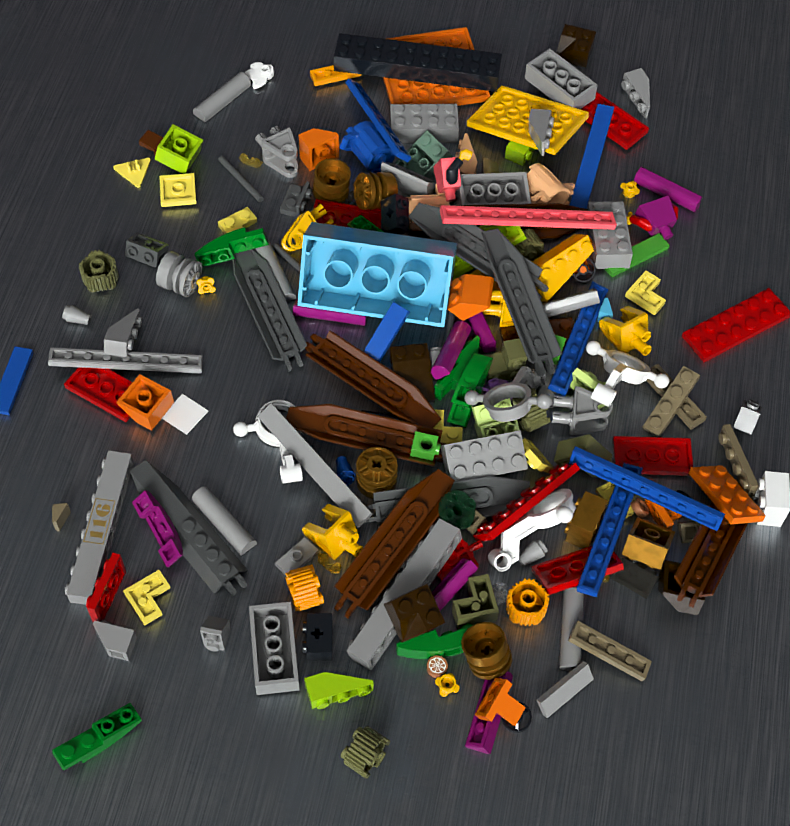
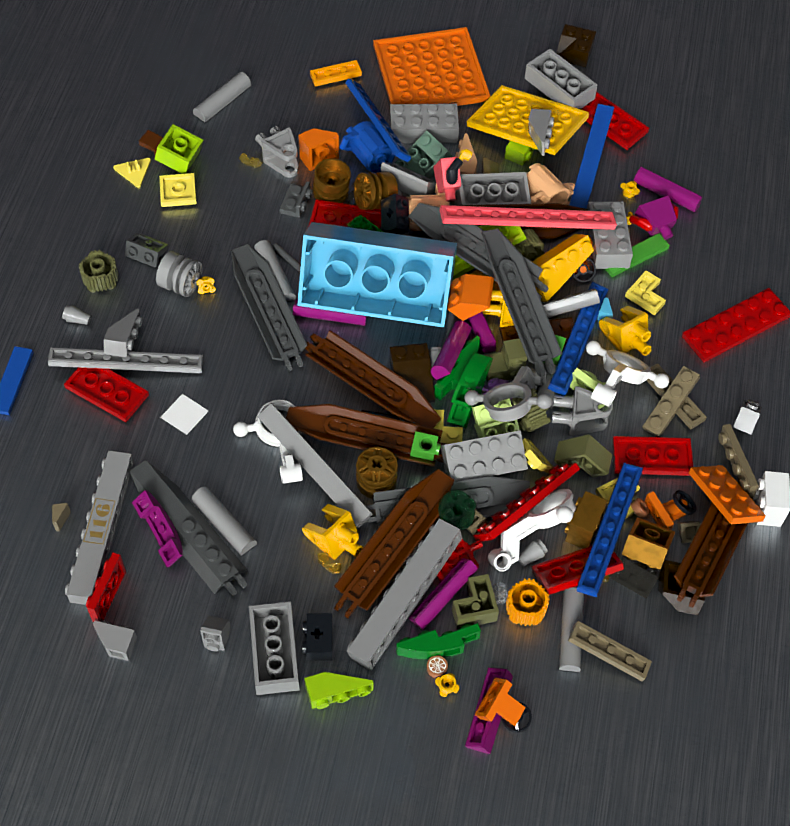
green slope [52,703,142,771] -> none
orange slope [117,374,174,431] -> none
light yellow plate [123,570,170,626] -> none
green slope [195,227,269,267] -> none
dark grey bar [218,156,264,203] -> none
light yellow plate [218,207,257,234] -> none
white plate [245,62,274,89] -> none
light grey plate [275,537,319,576] -> none
yellow piece [281,204,336,252] -> none
light orange brick [285,564,324,611] -> none
black brick [334,33,502,92] -> none
blue cone [336,456,356,486] -> none
olive brick [340,726,391,779] -> none
blue tile [363,302,410,363] -> none
dark brown slope [384,584,445,643] -> none
pearl gold wheel [461,622,513,680] -> none
light grey tile [537,661,594,718] -> none
blue tile [569,446,725,531] -> none
light grey slope [621,68,650,118] -> none

